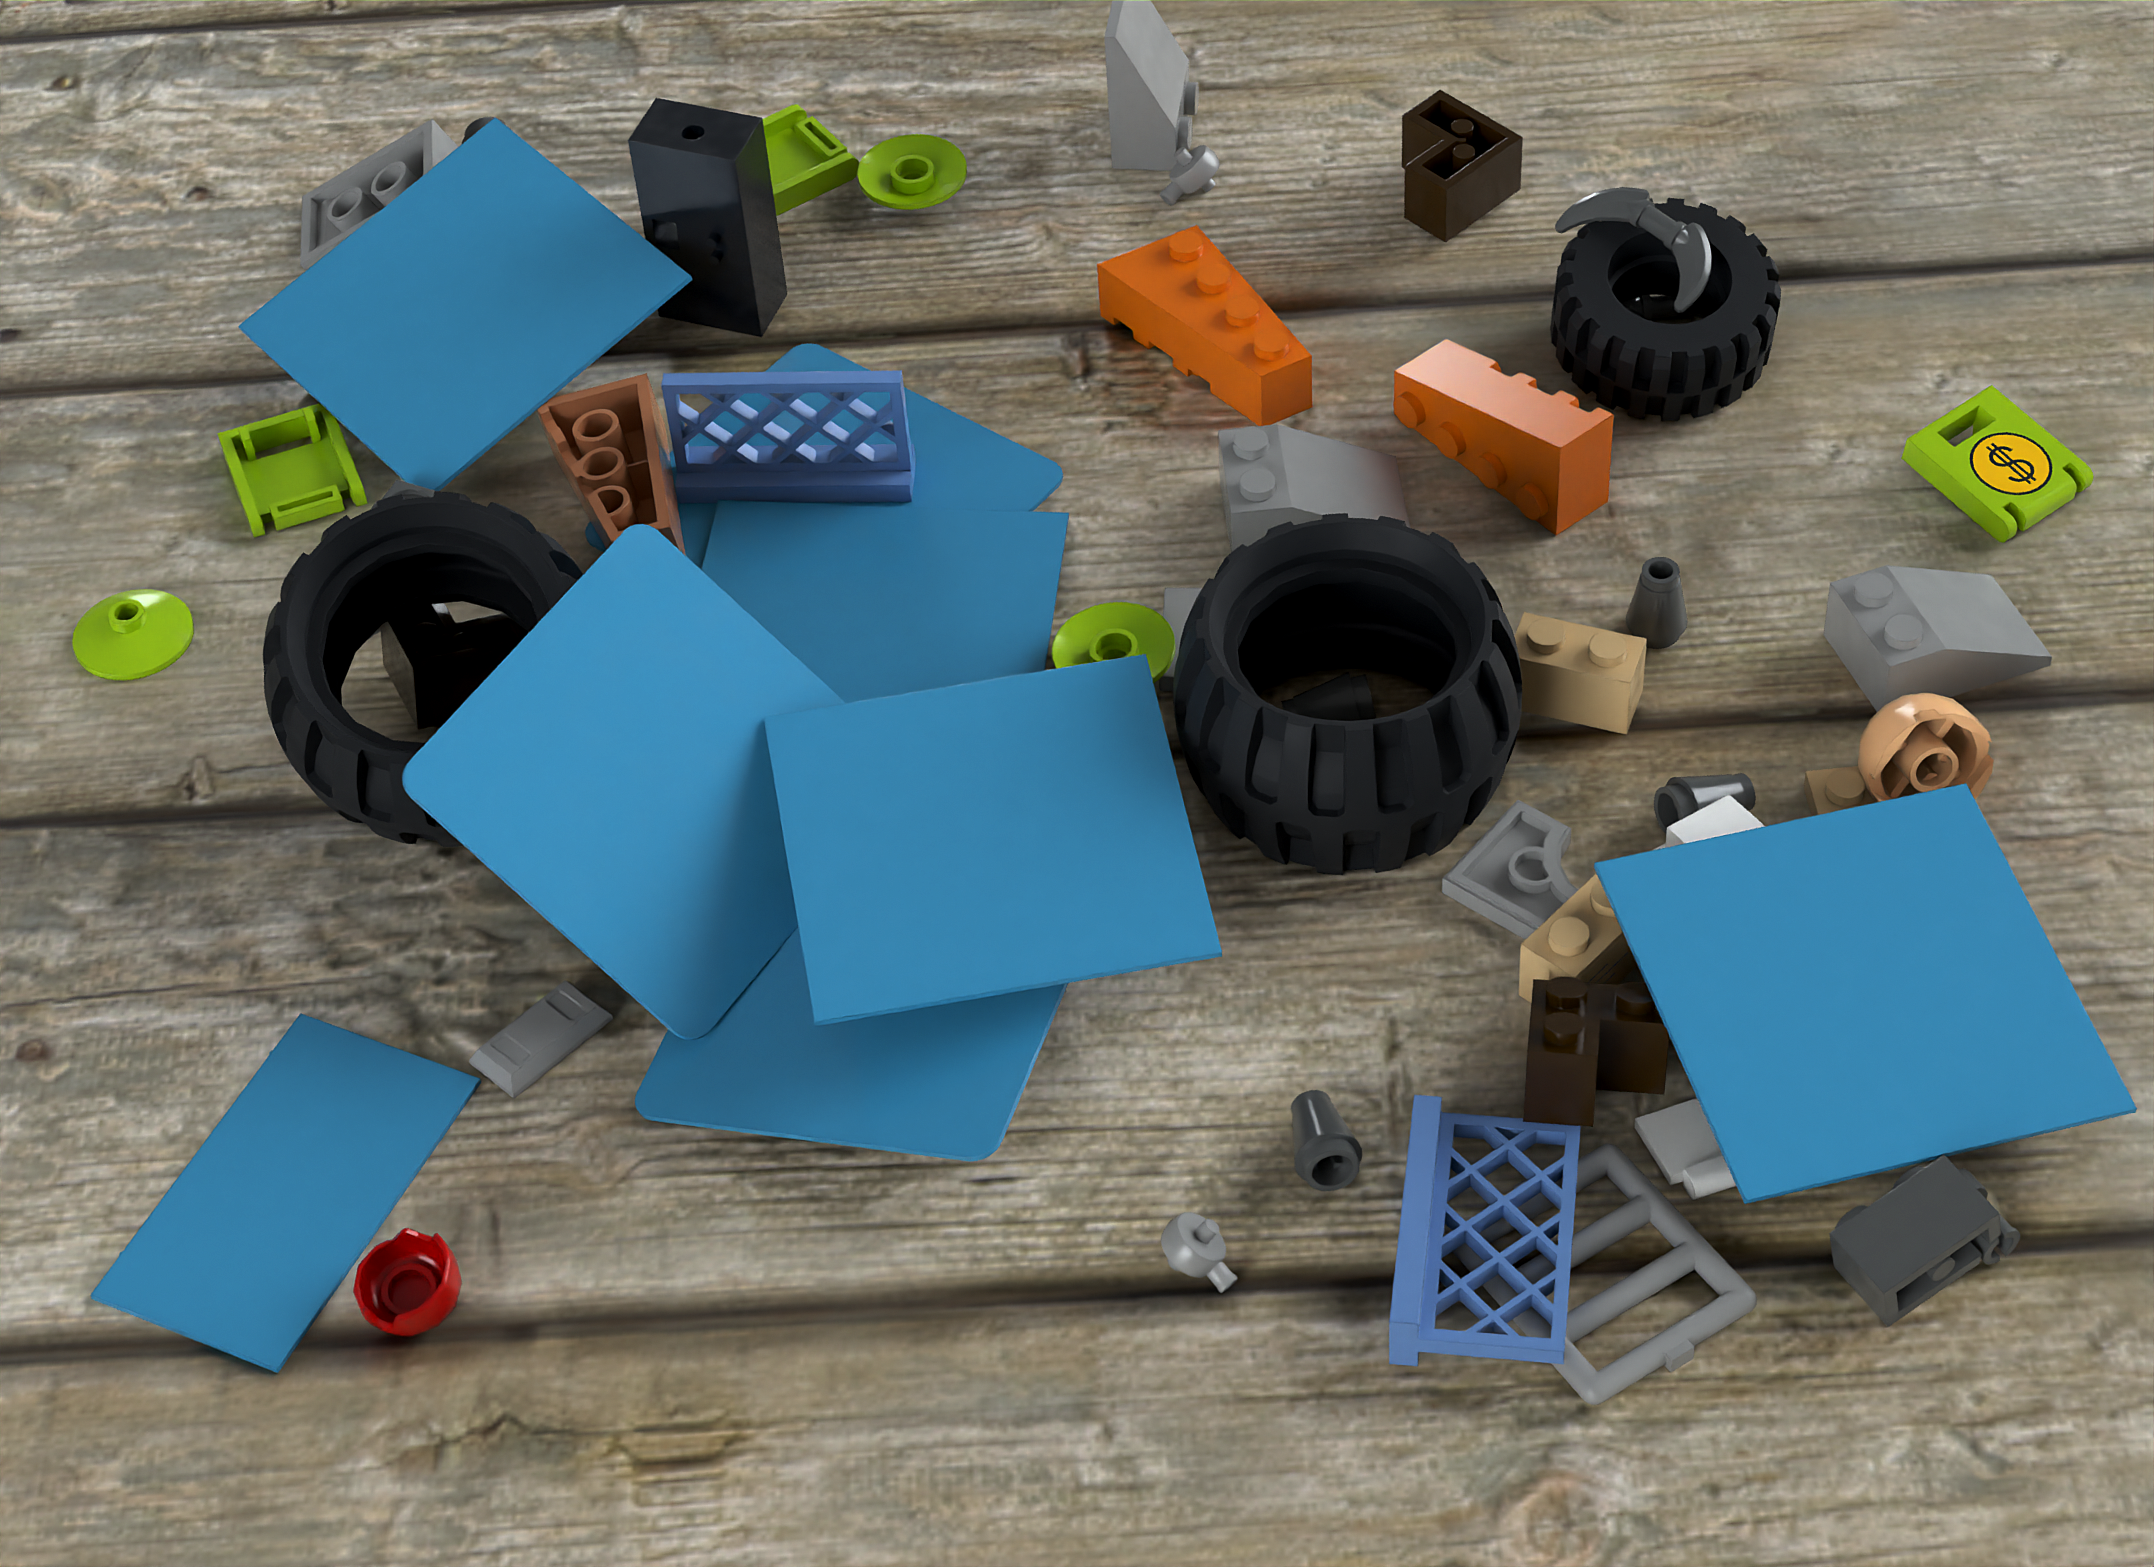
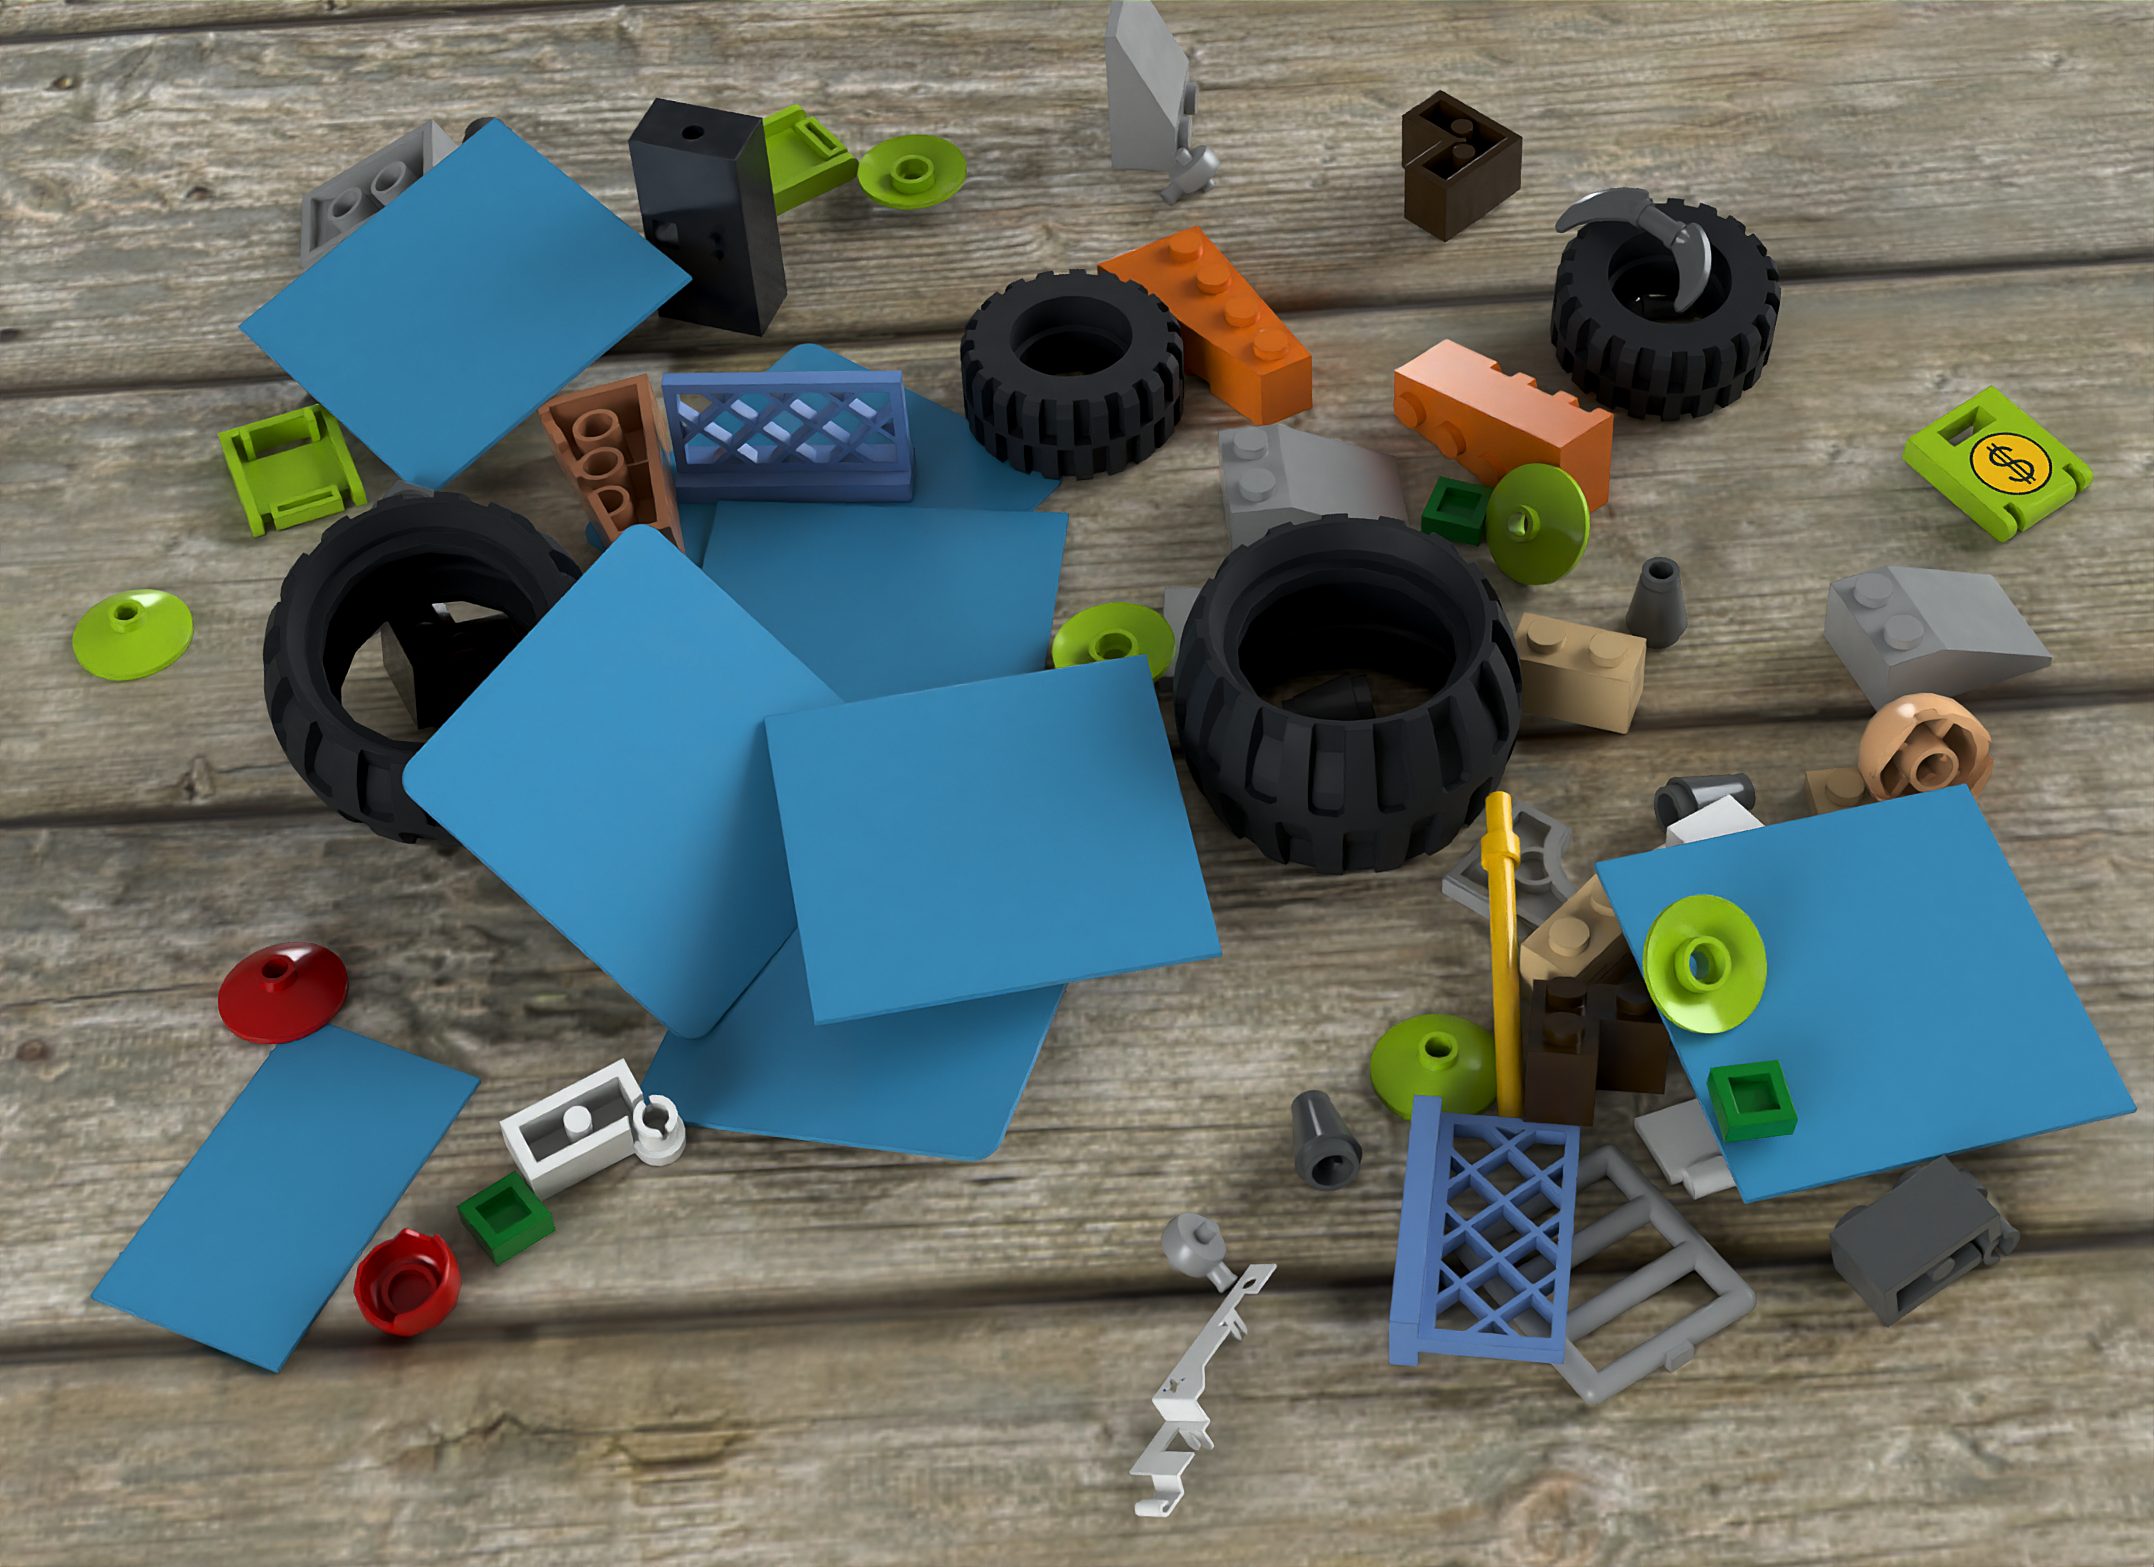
light grey tile [469,980,613,1098] -> none
none -> red dish [218,942,349,1044]
none -> green plate [456,1171,556,1266]
none -> white hinge [499,1058,687,1202]
none -> black tyre [960,269,1184,481]
none -> white piece [1129,1264,1277,1517]
none -> lime dish [1370,1014,1497,1121]
none -> green plate [1421,476,1495,546]
none -> yellow bar [1480,791,1525,1118]
none -> lime dish [1485,463,1590,585]
none -> lime dish [1642,894,1767,1034]
none -> green plate [1706,1060,1798,1143]

